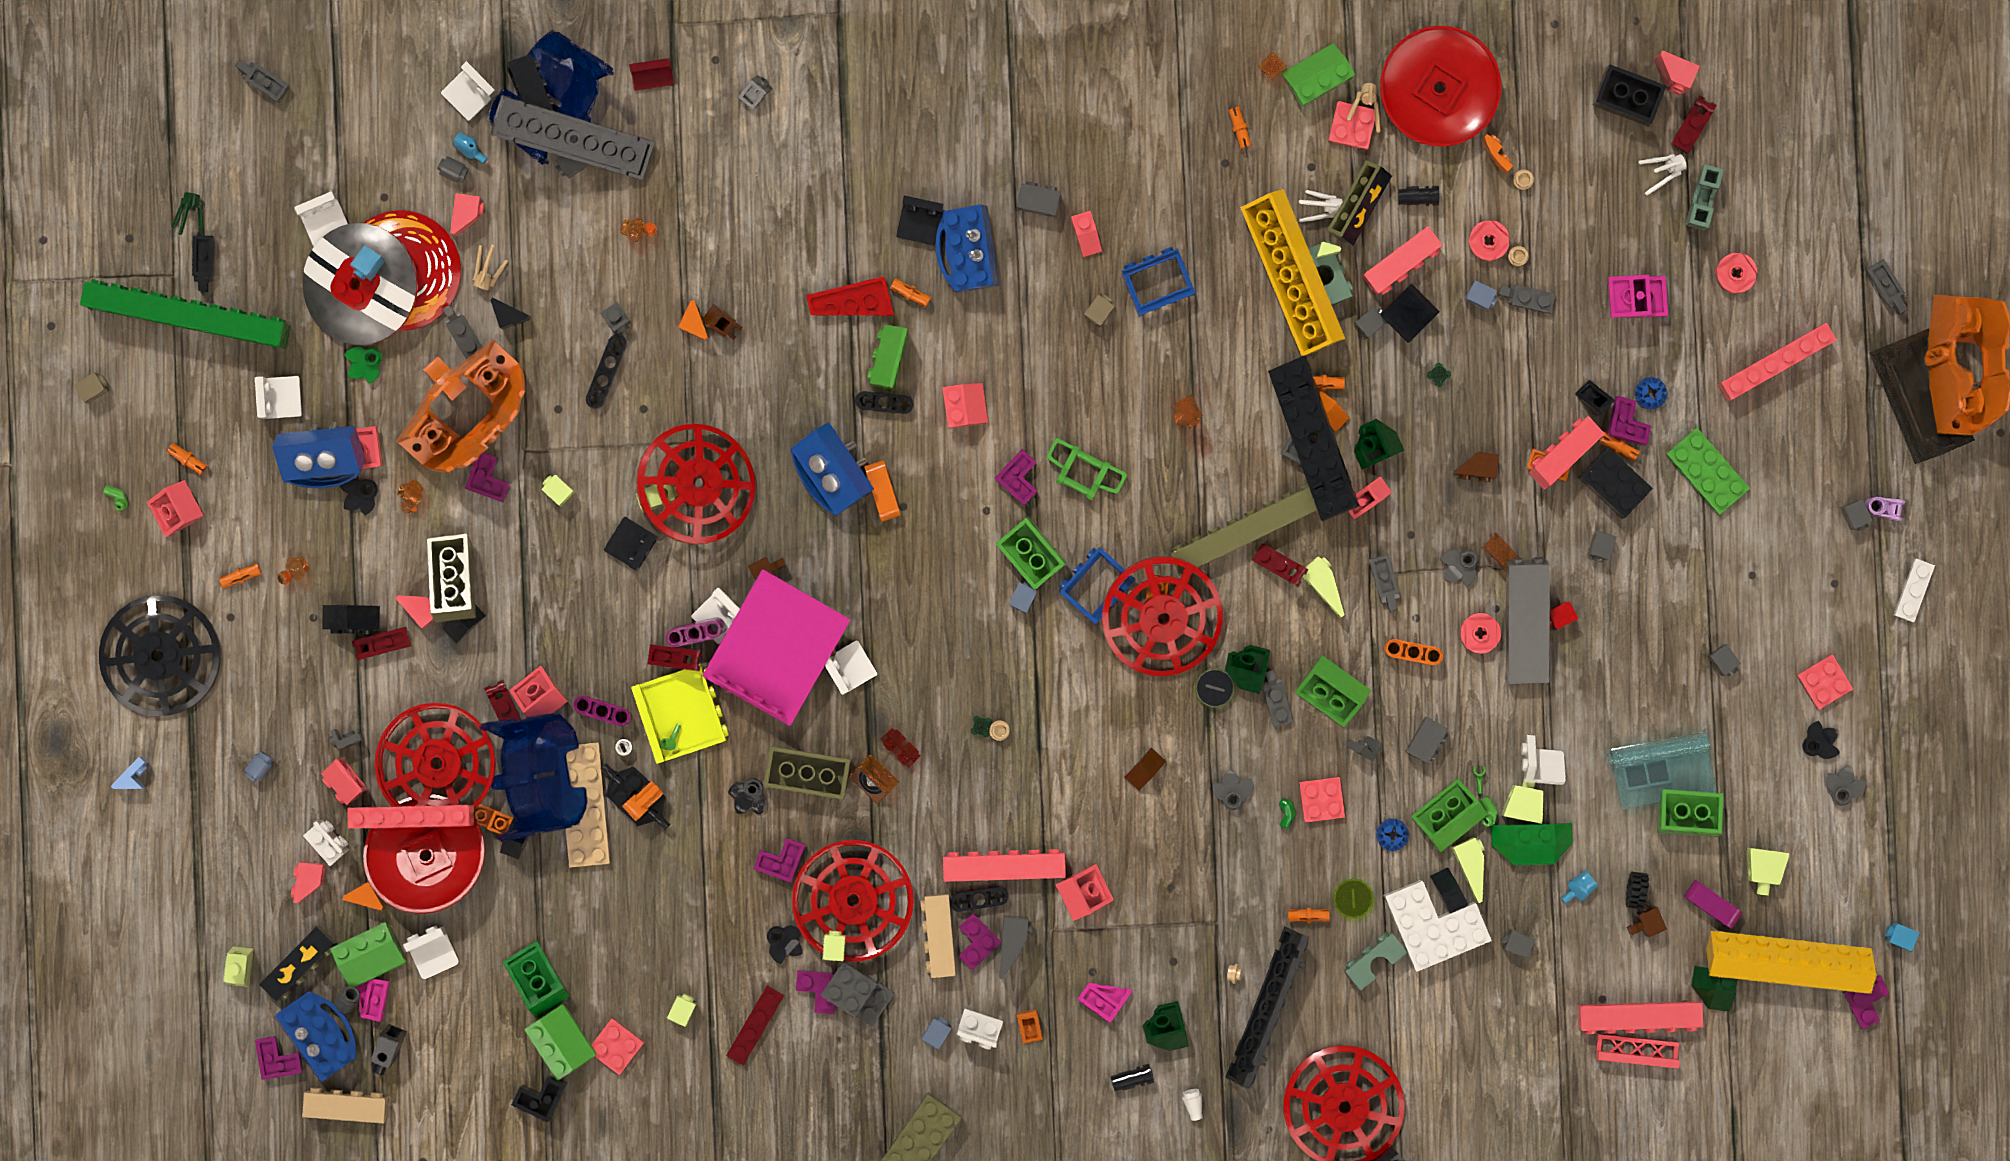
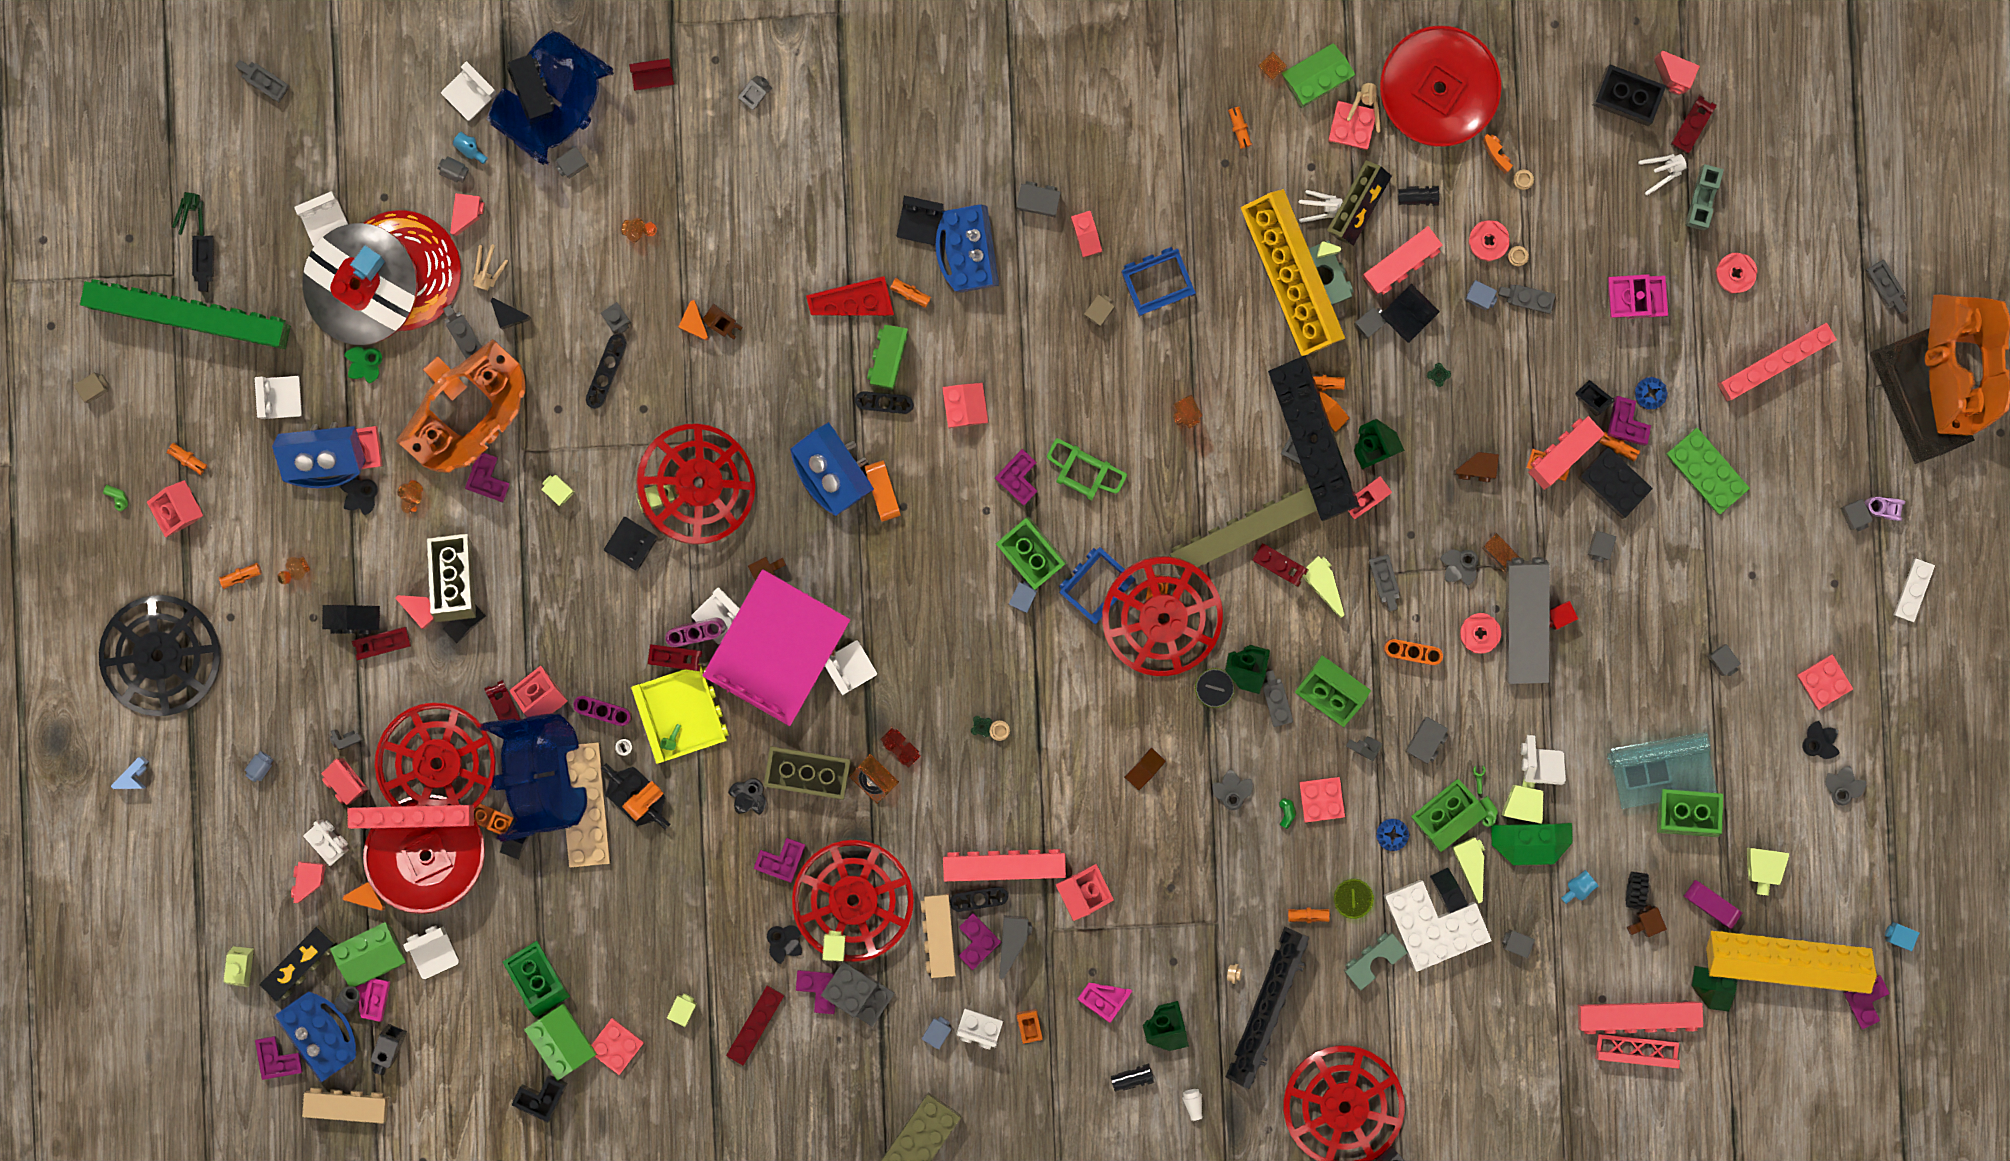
piece [490,95,655,180] -> none

